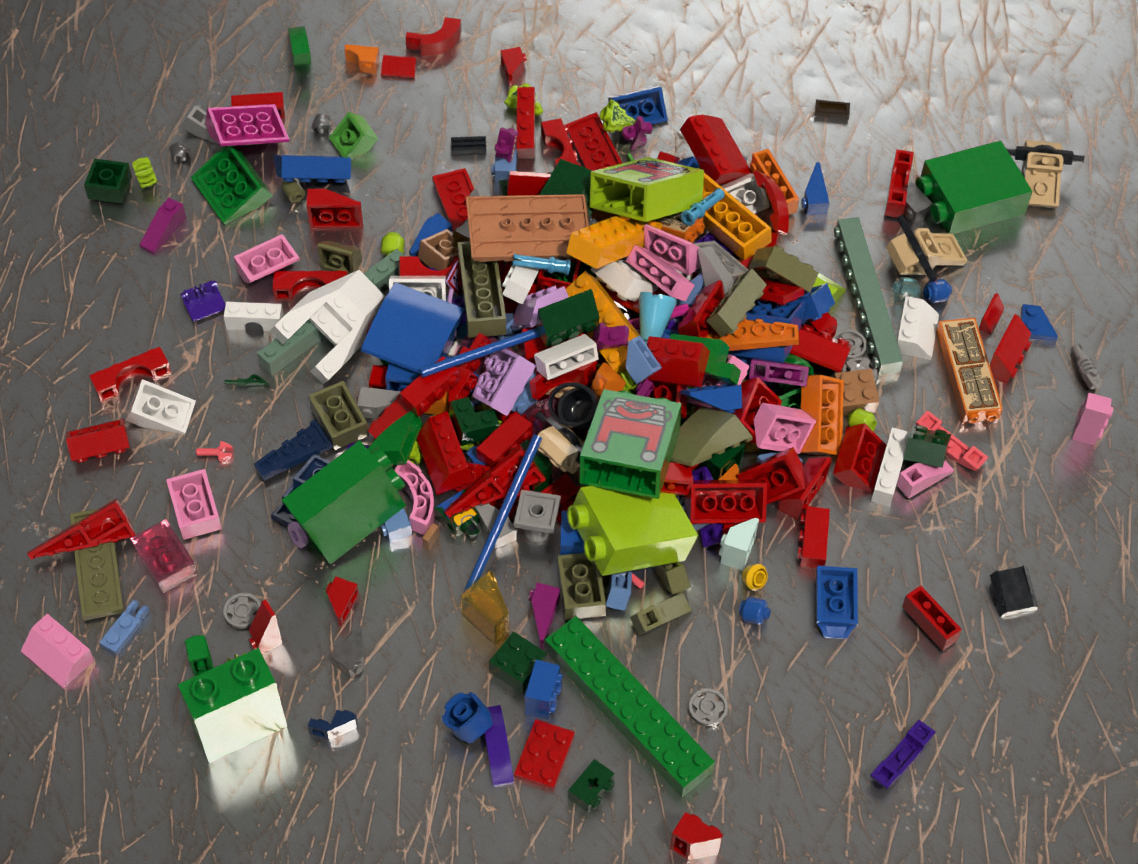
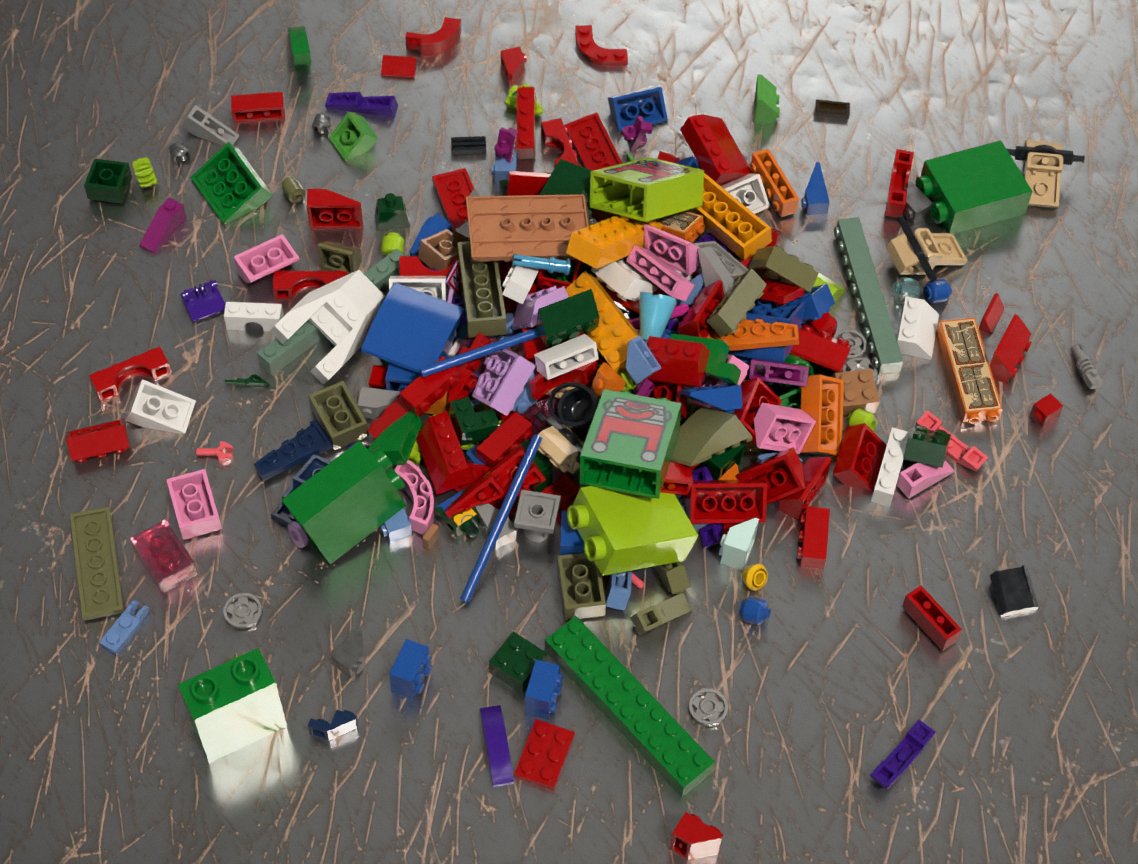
bright pink slope [21,614,94,689] -> none
red wedge [27,498,137,560] -> none
green brick [184,635,213,677] -> none
dark pink slope [205,104,289,146] -> none
red slope [248,599,282,654] -> none
blue slope [273,155,351,182] -> none
red slope [326,576,359,627] -> none
orange arch [344,44,380,74] -> none
blue brick [442,692,493,743] -> none
clear yellow slope [460,571,510,646] -> none
magenta slope [529,582,560,650] -> none
dark green brick [568,759,615,813] -> none
magenta slope [593,323,629,350] -> none
lime rock [600,99,635,133] -> none
dark azure pin [681,188,725,226] -> none
red slope [753,170,789,235] -> none
blue slope [815,566,858,639] -> none
blue wing [1021,304,1058,342] -> none
bright pink wedge [1072,393,1113,446] -> none
none -> dark purple slope [325,92,398,118]
none -> dark green torso [375,193,411,231]
none -> blue brick [389,639,433,700]
none -> red plate [575,25,628,66]
none -> bright green slope [754,74,780,124]
none -> red brick [1030,393,1063,427]

